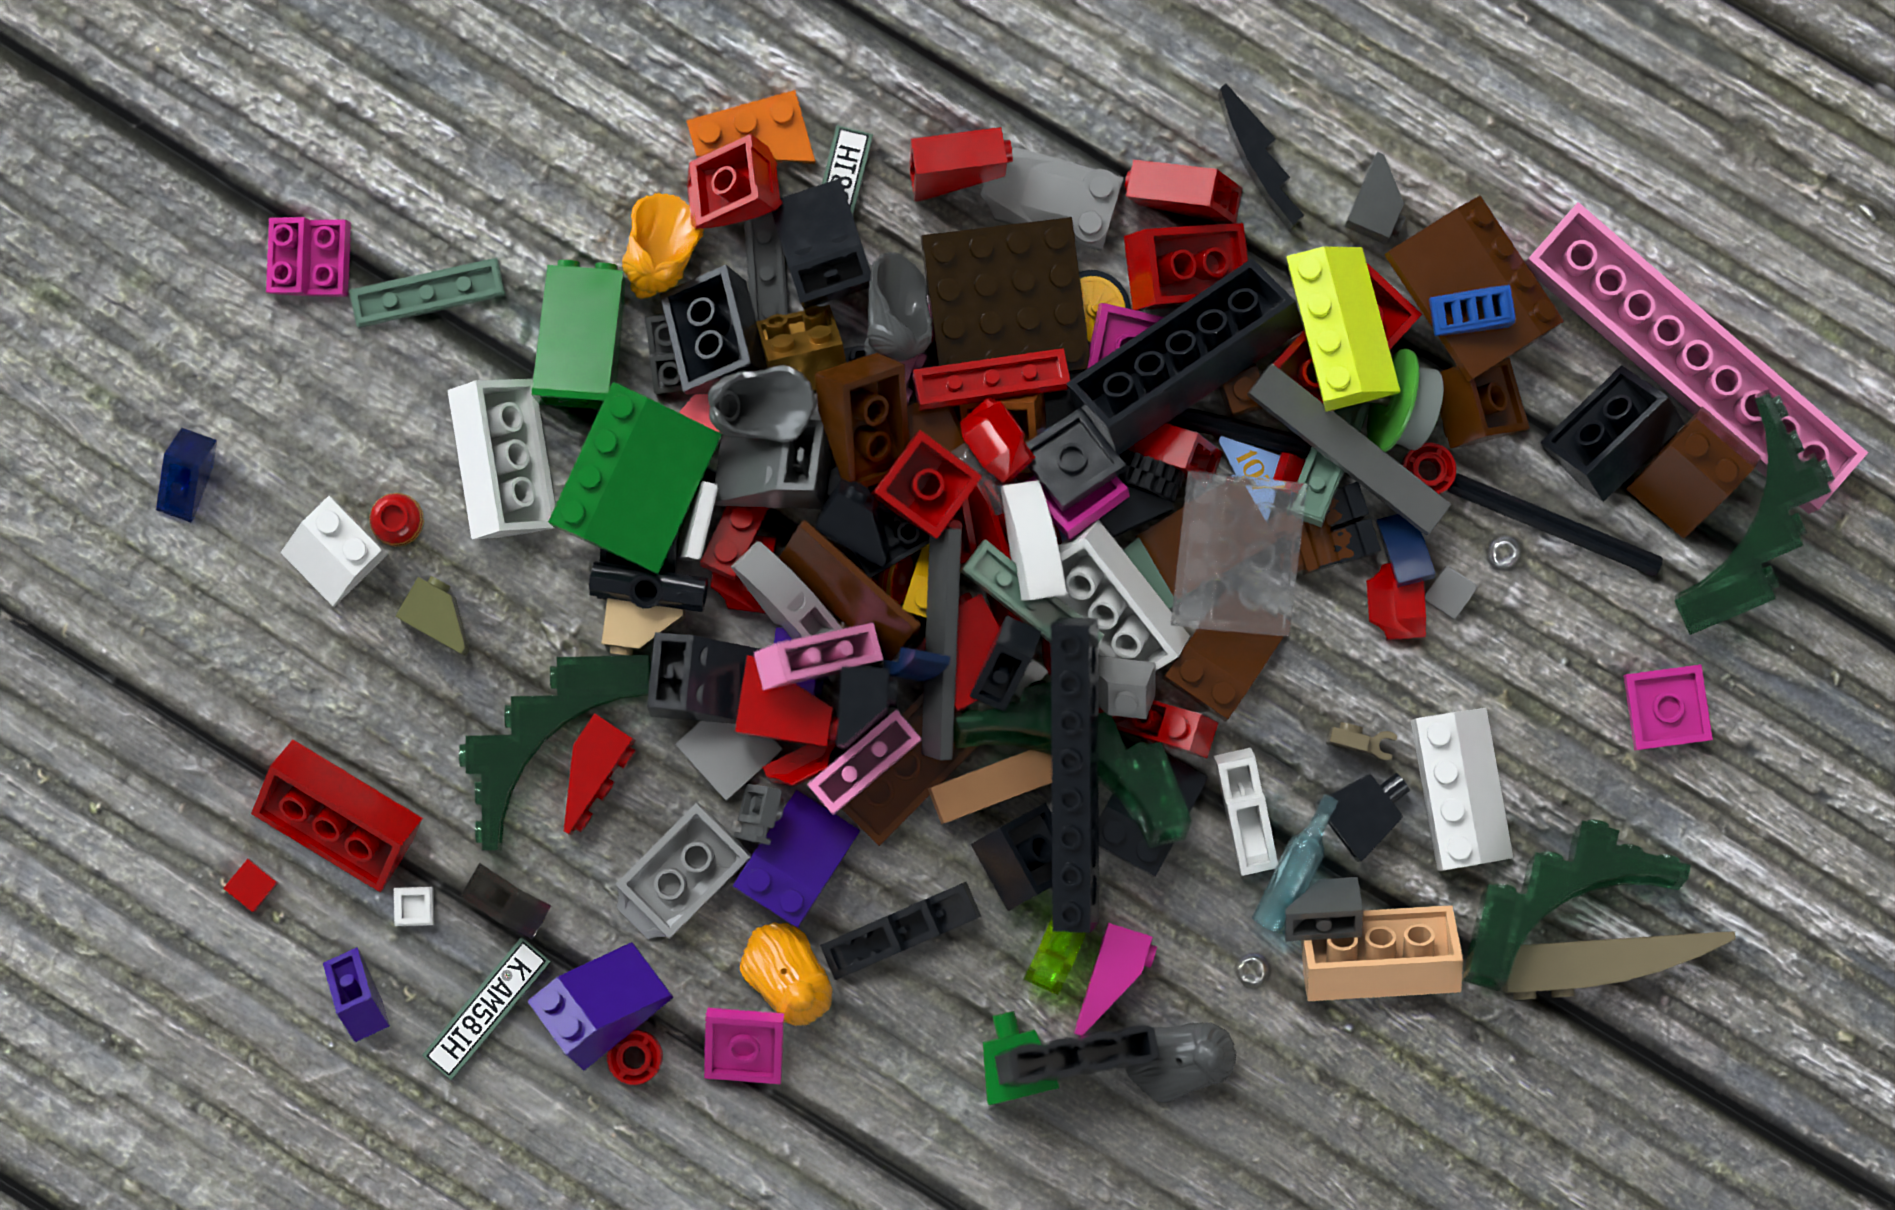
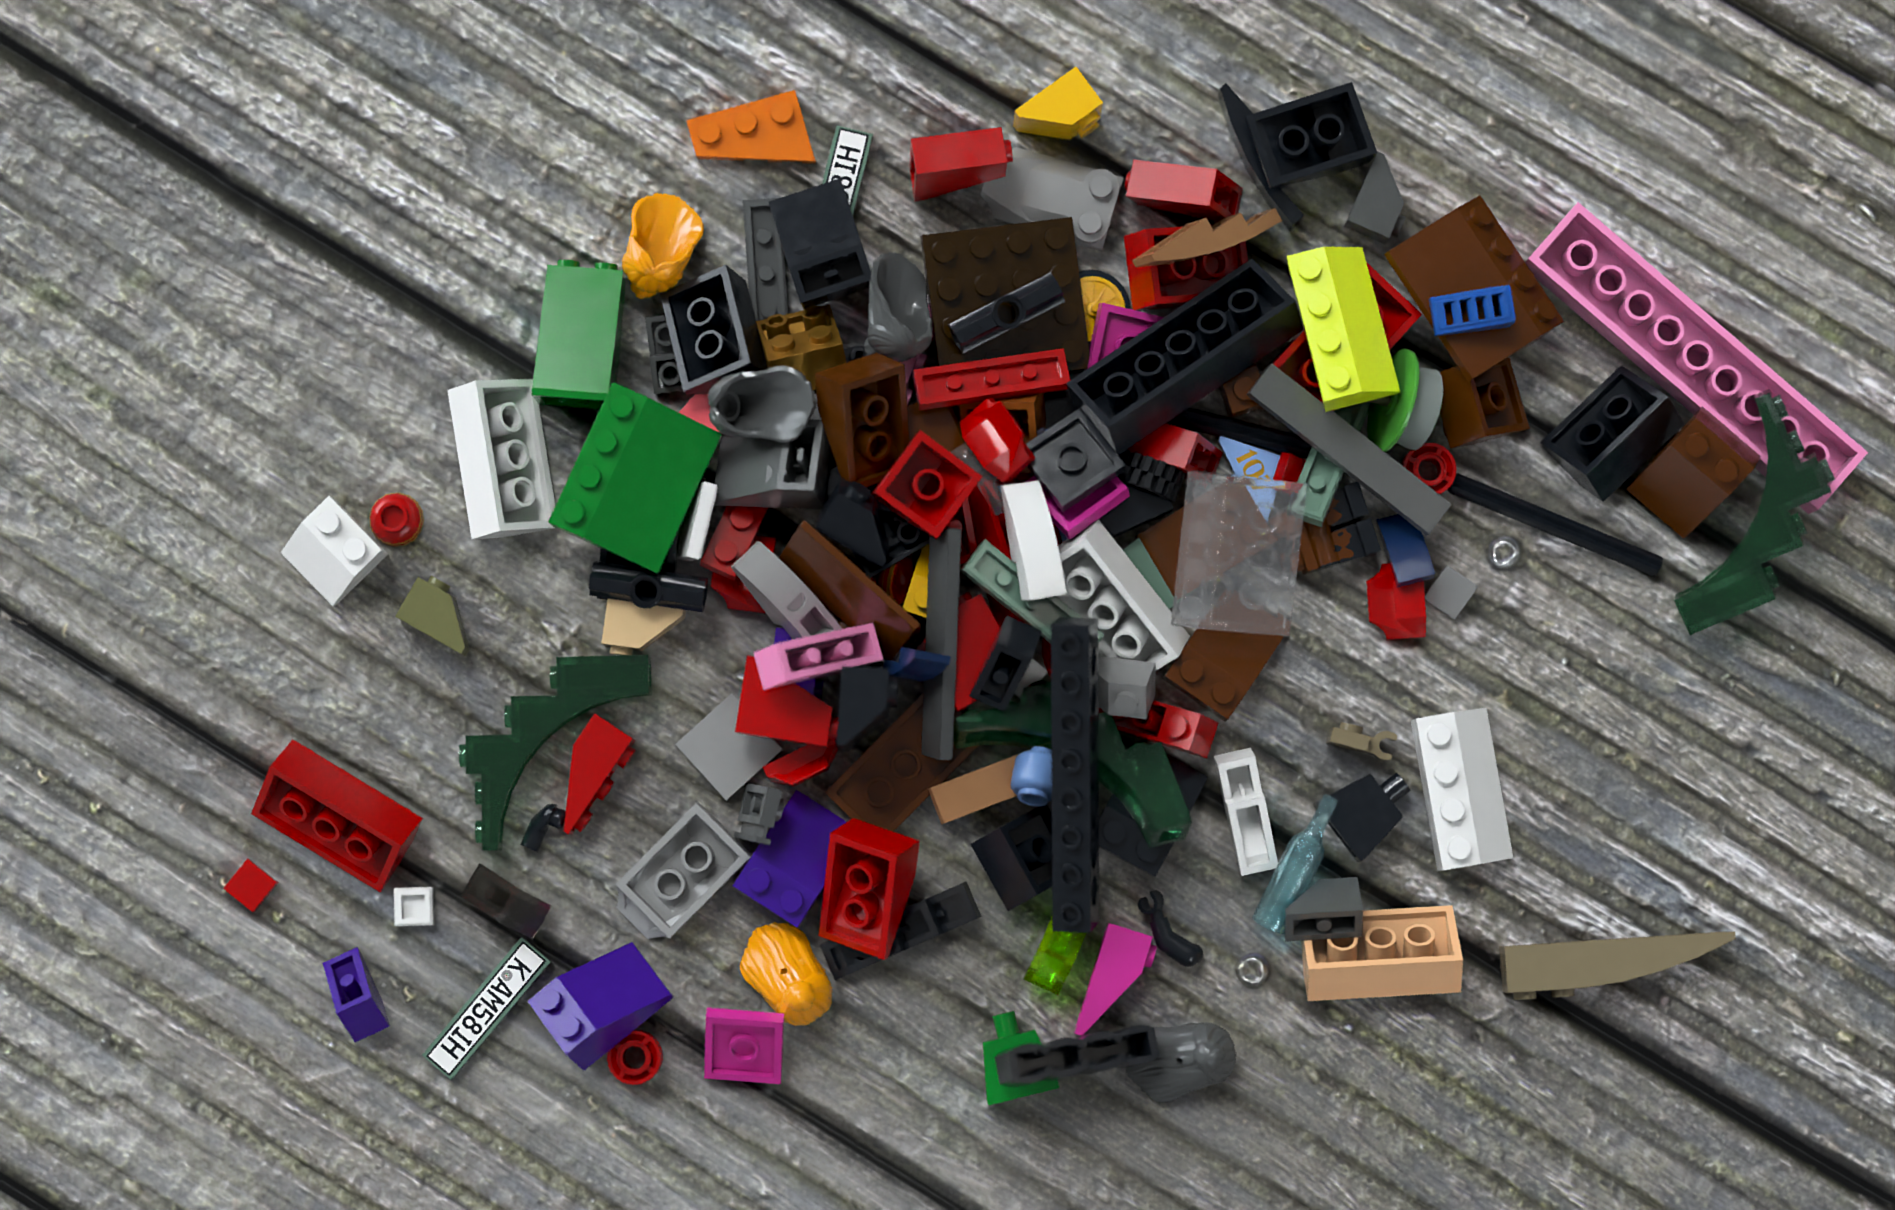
clear blue slope [156,428,217,523] -> none
dark pink slope [266,217,351,297] -> none
sand green tile [349,258,506,328] -> none
black slope [647,632,761,724] -> none
red slope [687,134,782,229] -> none
bright pink brick [807,710,922,815] -> none
clear green arch [1462,819,1691,991] -> none
dark pink plate [1623,664,1713,751] -> none
none -> black arm [520,804,566,852]
none -> red slope [818,818,920,960]
none -> black piece [948,272,1065,354]
none -> medium blue head [1010,746,1052,807]
none -> yellow slope [1013,66,1103,140]
none -> medium nougat slope [1132,208,1282,267]
none -> black arm [1138,890,1203,967]
none -> black slope [1245,82,1377,189]

